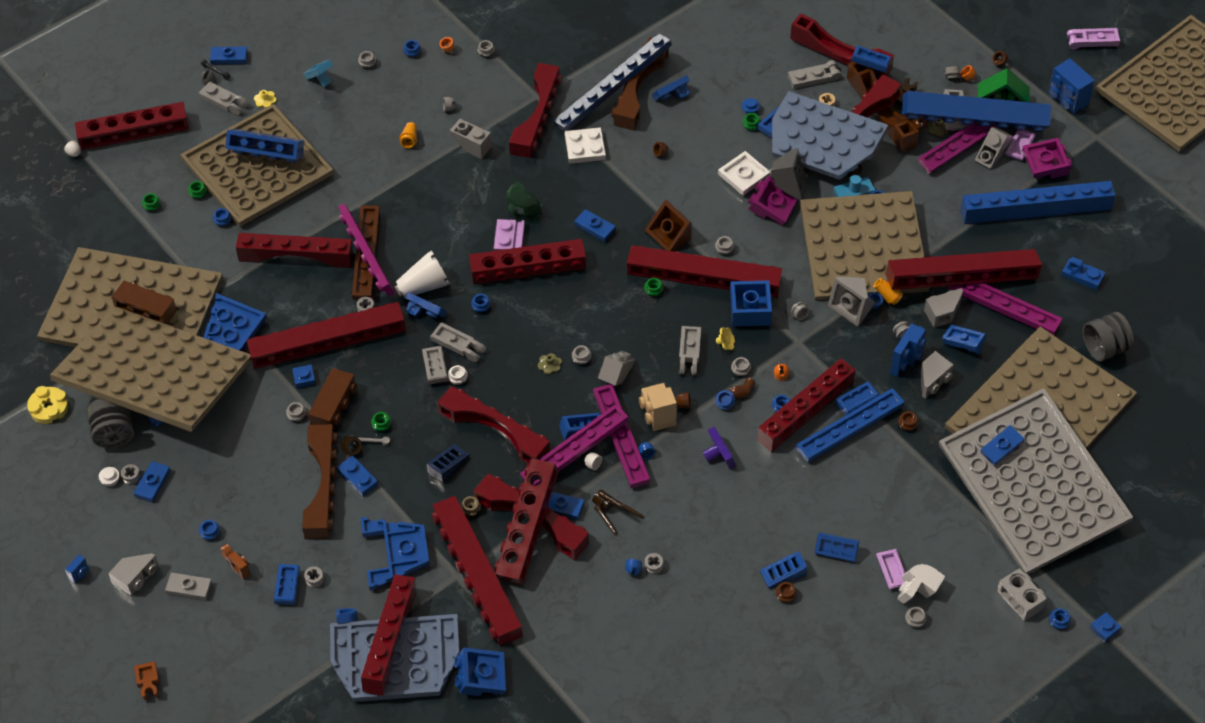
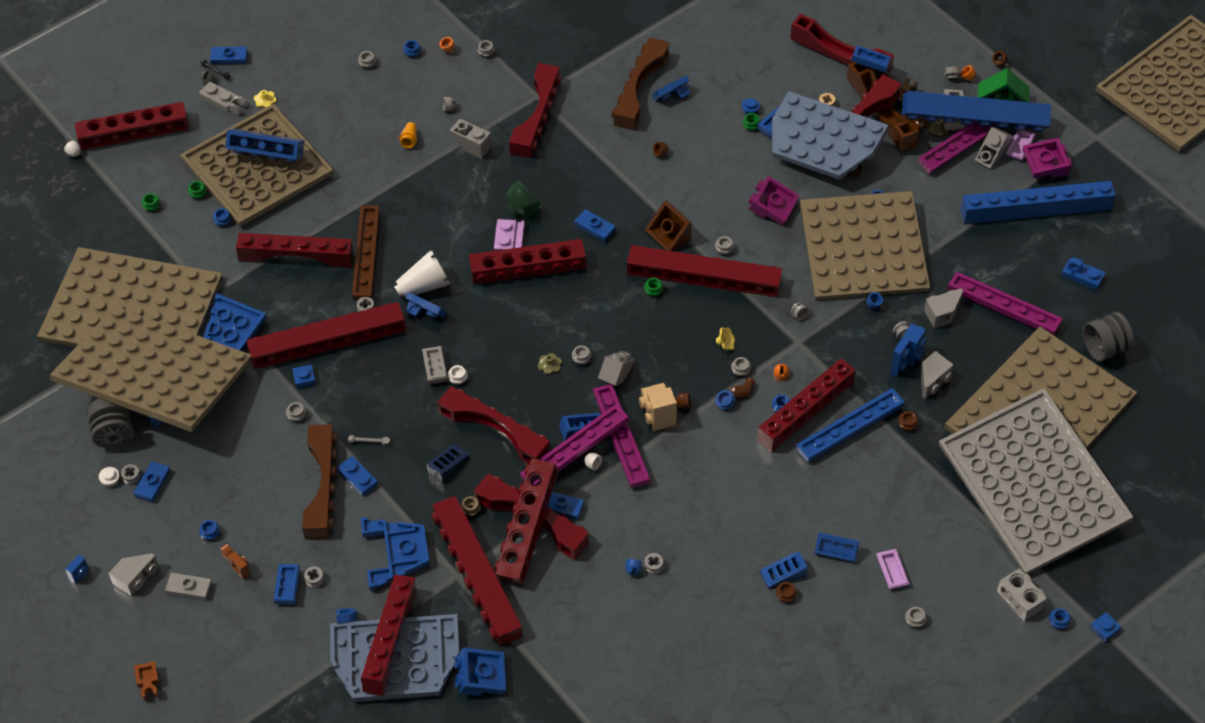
light yellow plate [27,386,69,424] -> none
reddish brown brick [112,280,177,325] -> none
dark azure tile [303,59,333,87] -> none
reddish brown brick [308,368,357,429] -> none
magenta plate [338,203,395,297] -> none
dark brown plate [342,436,362,456] -> none
green plate [371,412,391,431] -> none
light grey hinge [430,323,486,362] -> none
blue plate [471,294,491,312] -> none
plate [553,34,672,131] -> none
white plate [565,128,606,164] -> none
dark brown plant [592,489,643,535] -> none
blue hinge [638,442,656,460] -> none
light grey hinge [679,326,701,375] -> none
dark purple tile [702,426,737,469] -> none
white plate [718,151,770,196] -> none
blue brick [730,280,772,327] -> none
dark grey slope [769,148,807,199] -> none
light grey plate [788,60,841,89] -> none
light grey slope [828,276,875,326] -> none
dark azure tile [833,175,875,197] -> none
blue plate [835,381,880,415] -> none
light orange cone [874,278,903,305] -> none
dark red brick [885,249,1042,290] -> none
white brick [897,564,945,604] -> none
blue hinge [942,325,987,355] -> none
blue plate [980,425,1025,466] -> none
blue brick [1048,59,1095,114] -> none
lavender plate [1067,28,1120,50] -> none

